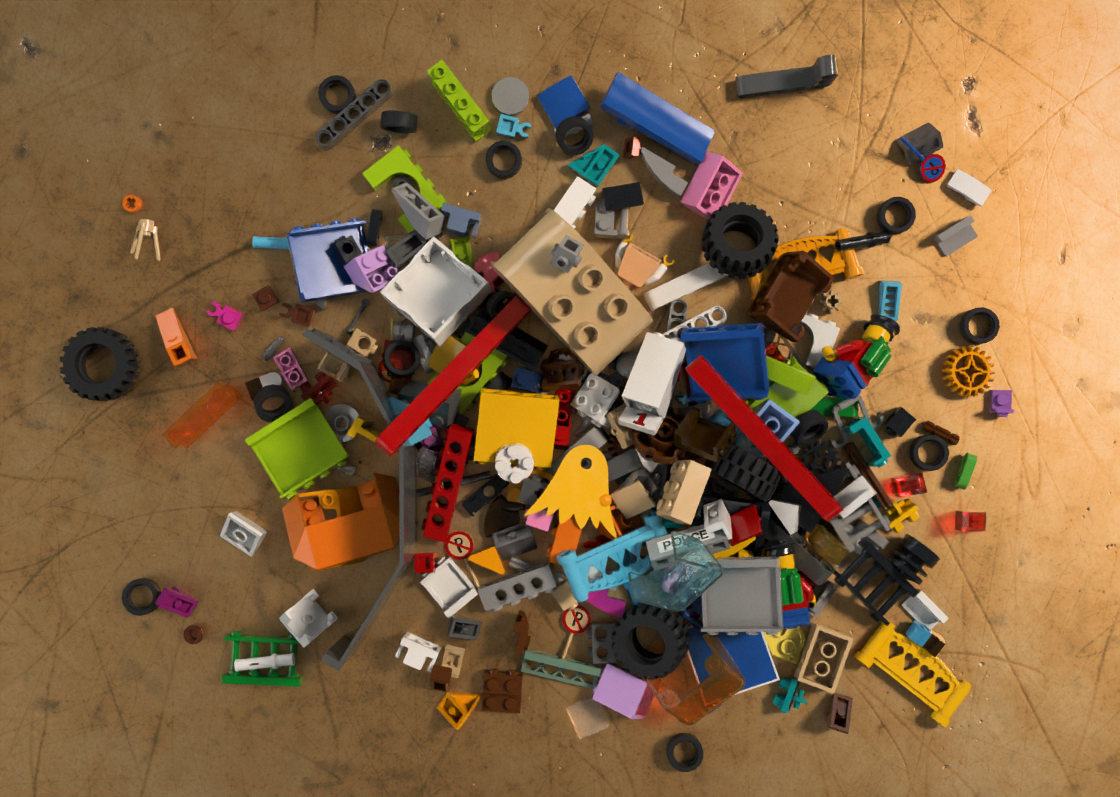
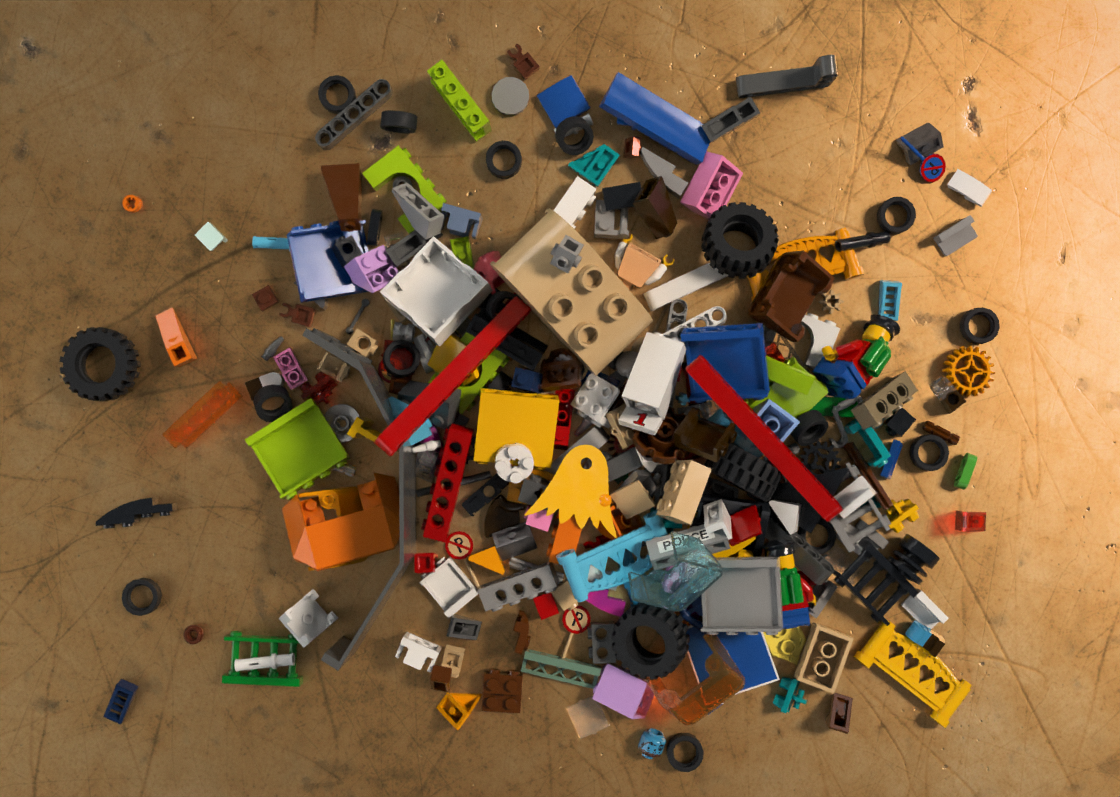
tan plant [130,219,161,261] -> none
magenta slope [155,586,198,618] -> none
dark pink plate [206,302,244,331] -> none
white slope [220,511,268,557] -> none
medium azure plate [496,114,531,138] -> none
clear yellow slope [807,525,850,565] -> none
clear red slope [890,472,927,497] -> none
medium lavender bracket [990,390,1014,417] -> none
none -> black slope [96,497,178,529]
none -> dark blue slope [103,679,138,724]
none -> light aqua panel [195,222,228,251]
none -> reddish brown slope [321,163,362,232]
none -> white piece [412,440,441,453]
none -> copper plate [507,44,540,80]
none -> red panel [533,592,559,620]
none -> dark brown slope [633,176,677,239]
none -> dark azure head [638,728,666,759]
none -> dark grey slope [701,96,760,143]
none -> dark tan brick [851,371,918,430]
none -> blue tile [880,440,903,479]
none -> leg [929,375,966,414]

